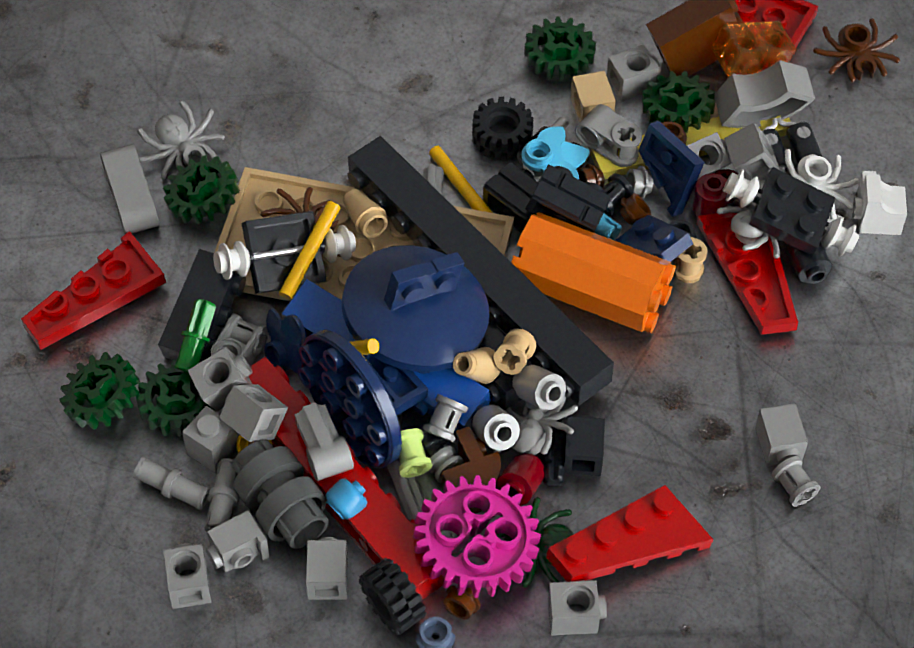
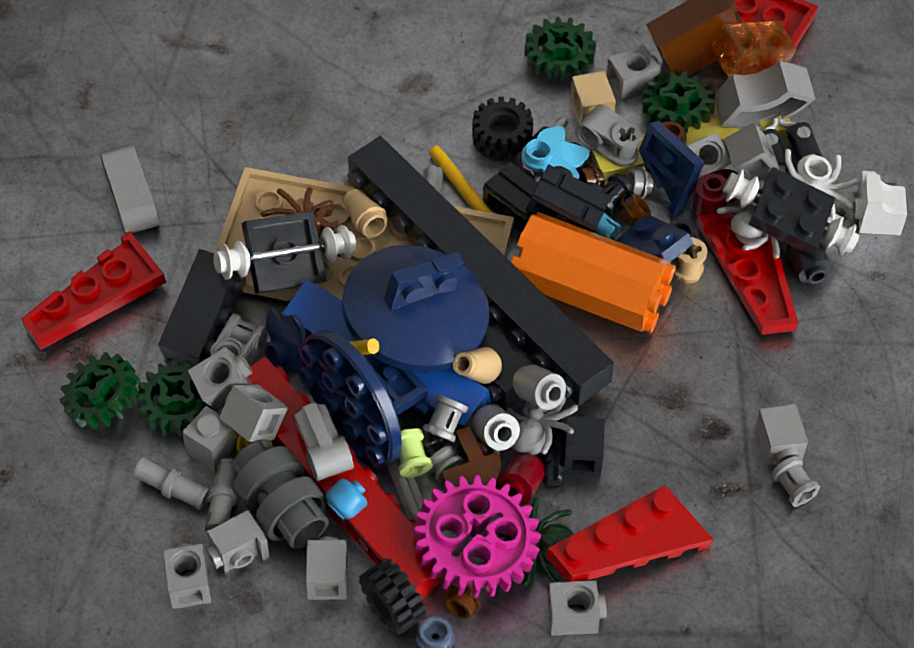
light grey animal [137,100,225,180] -> none
dark green gear [163,155,240,224] -> none
green axle [174,299,216,373] -> none
yellow bar [279,201,340,300] -> none
tan bush [494,329,536,375] -> none
reddish brown animal [813,18,900,82] -> none

